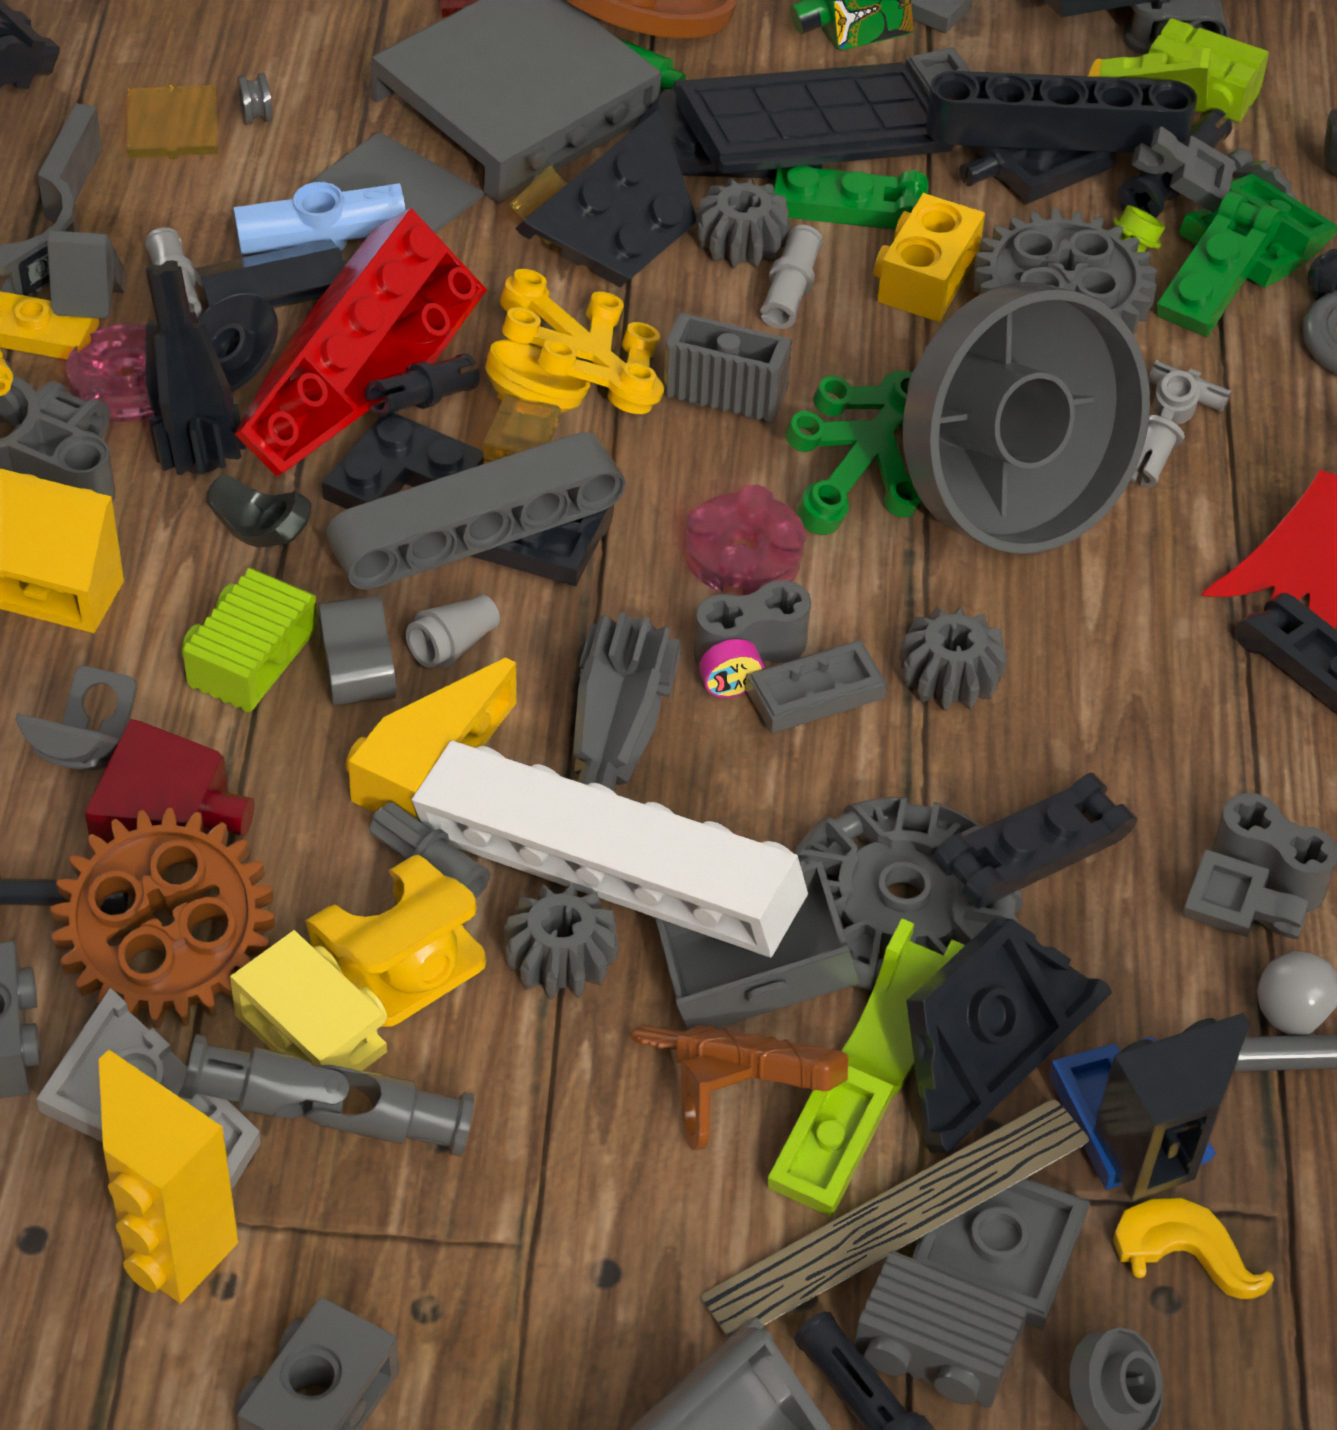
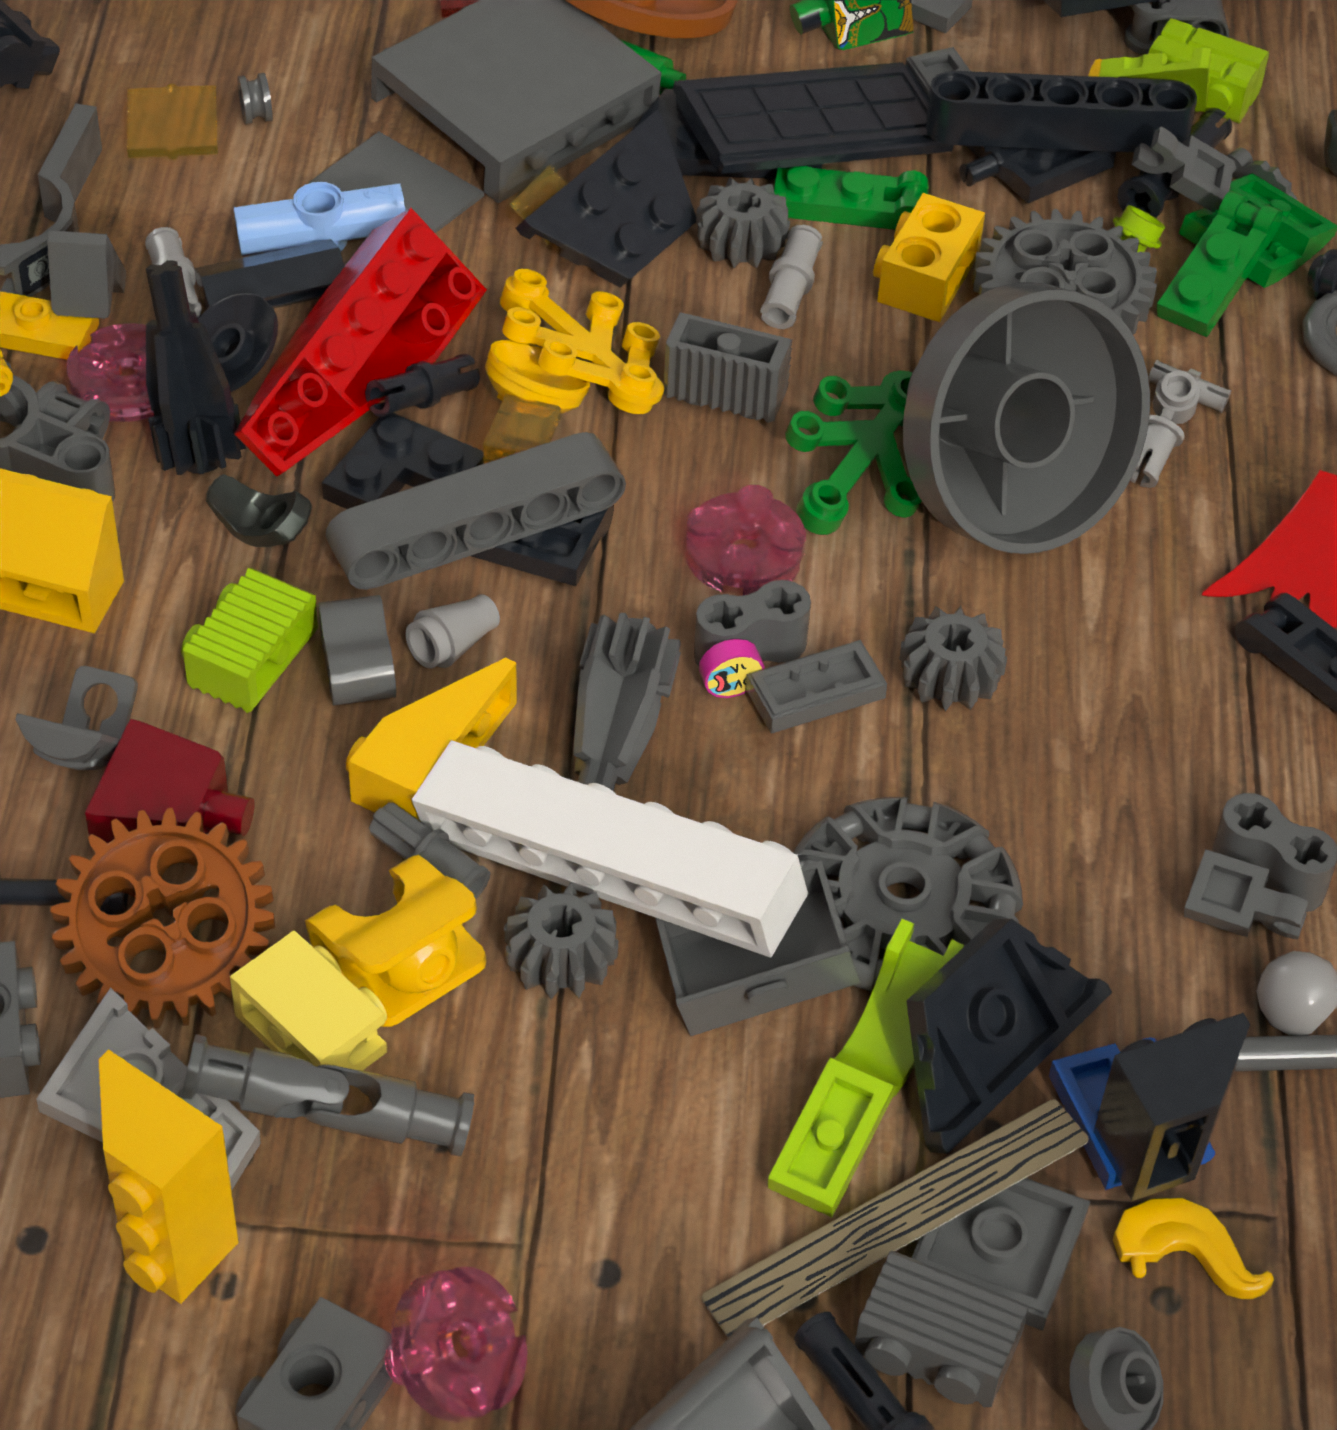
dark orange piece [631,1025,848,1150] -> none
black plate [932,772,1137,909] -> none
none -> clear pink plate [385,1267,528,1423]

